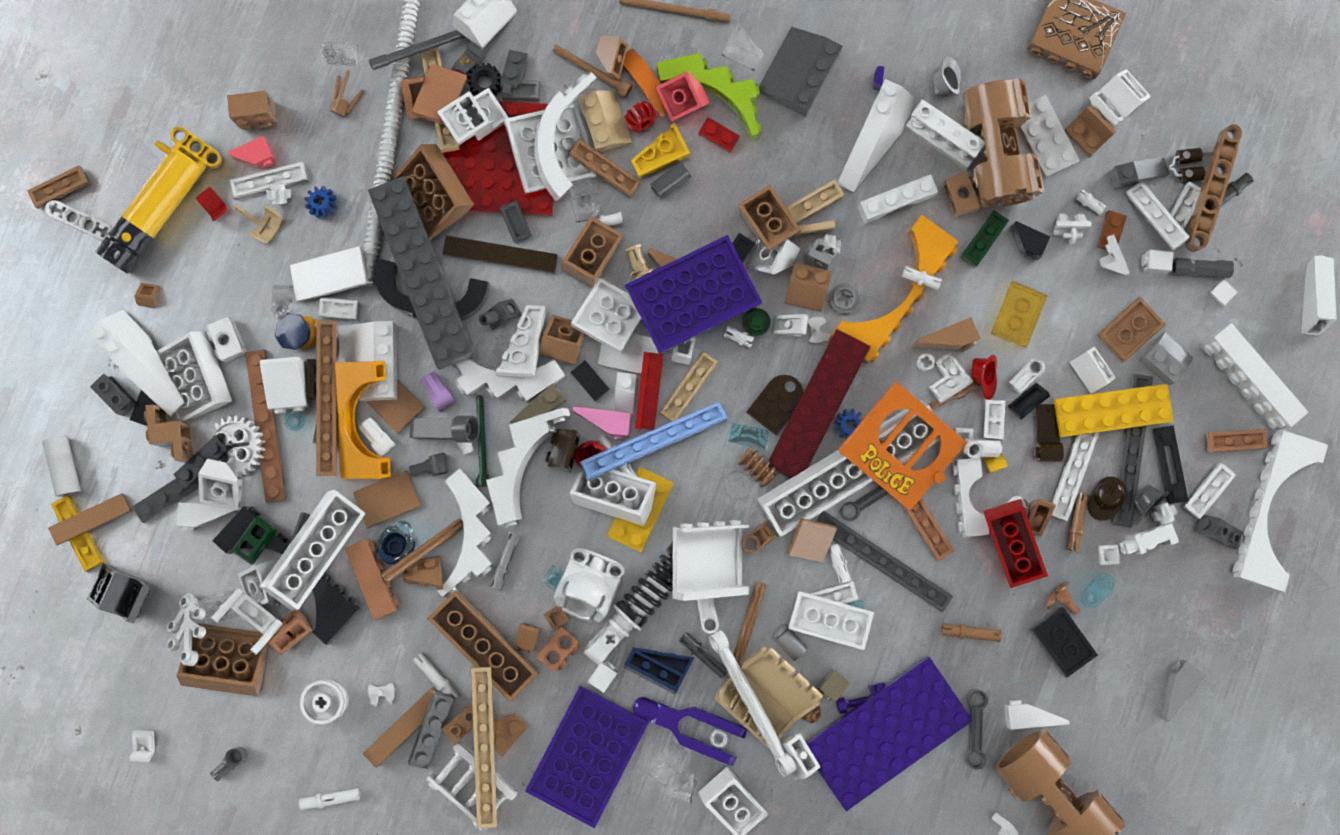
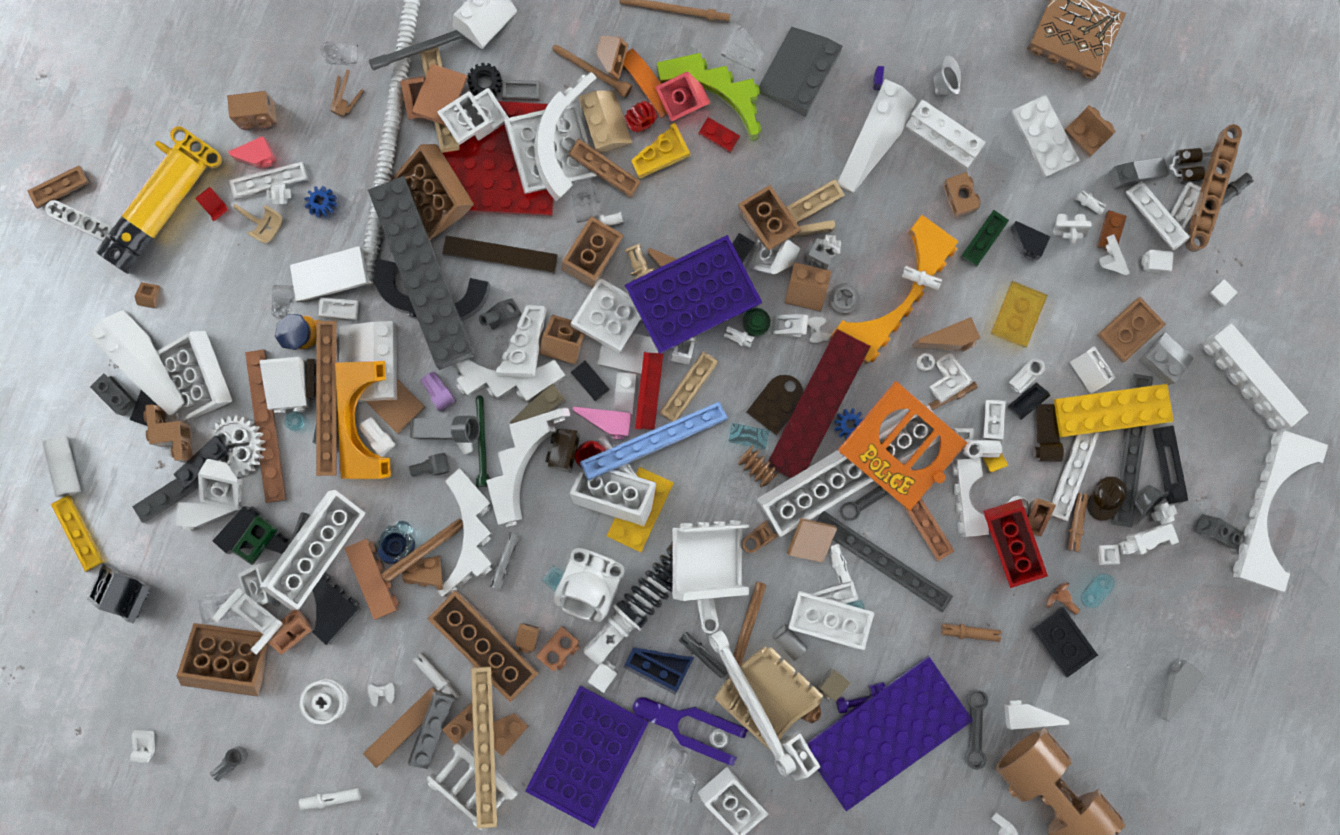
medium nougat tile [48,493,131,546] -> none
white plant [167,593,206,667] -> none
white brick [207,317,246,363] -> none
medium nougat tile [353,471,421,528] -> none
dark grey leg [451,41,486,78] -> none
dark grey hinge [500,50,528,100] -> none
dark grey tile [500,200,532,242] -> none
medium nougat plate [543,606,570,631] -> none
dark grey pin [650,162,691,200] -> none
white arch [858,174,938,224] -> none
medium nougat cylinder [963,78,1044,208] -> none
red piece [971,355,997,400] -> none
white bracket [1089,69,1151,126] -> none
dark grey axle [1172,258,1234,278] -> none
white plate [1183,463,1236,519] -> none
nougat plate [1206,429,1268,452] -> none
white slope [1301,255,1337,336] -> none

